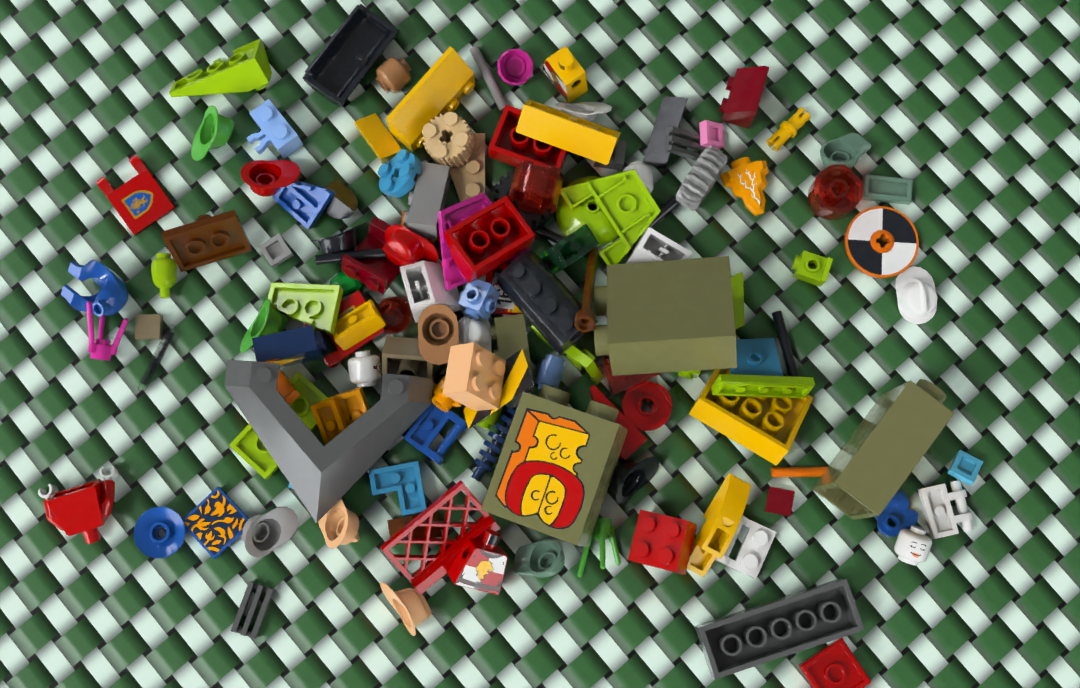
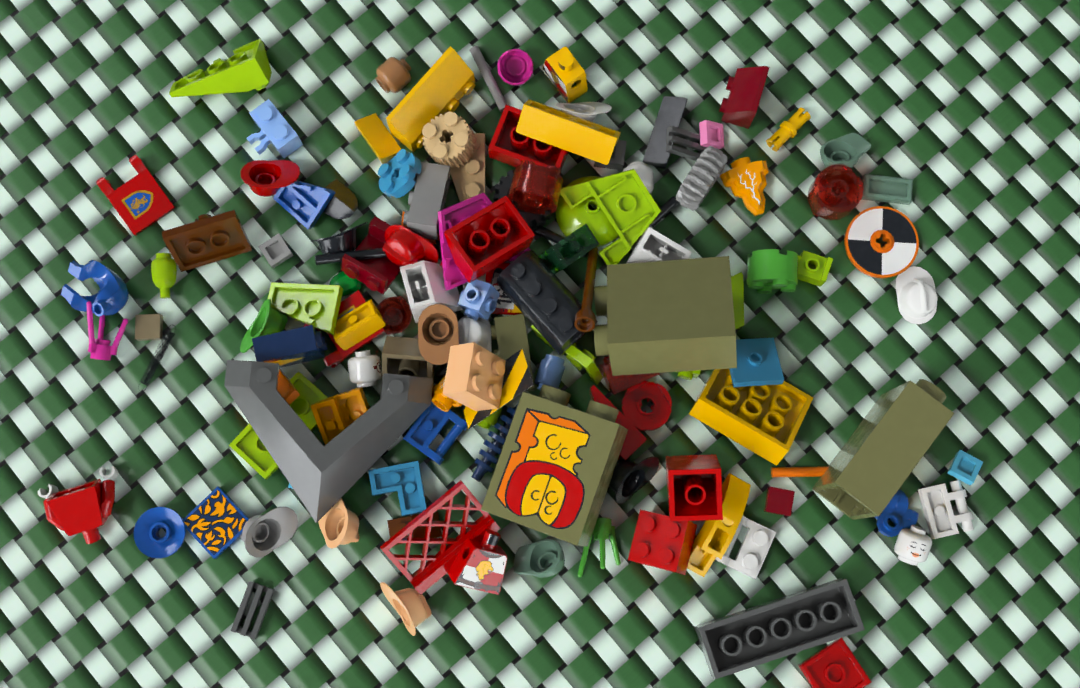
bright green piece [191,105,234,161] -> none
black container [303,4,399,107] -> none
lime tile [711,374,815,398] -> none
black bar [772,311,799,377] -> none
none -> red slope [666,454,723,521]
none -> bright green brick [747,249,798,294]

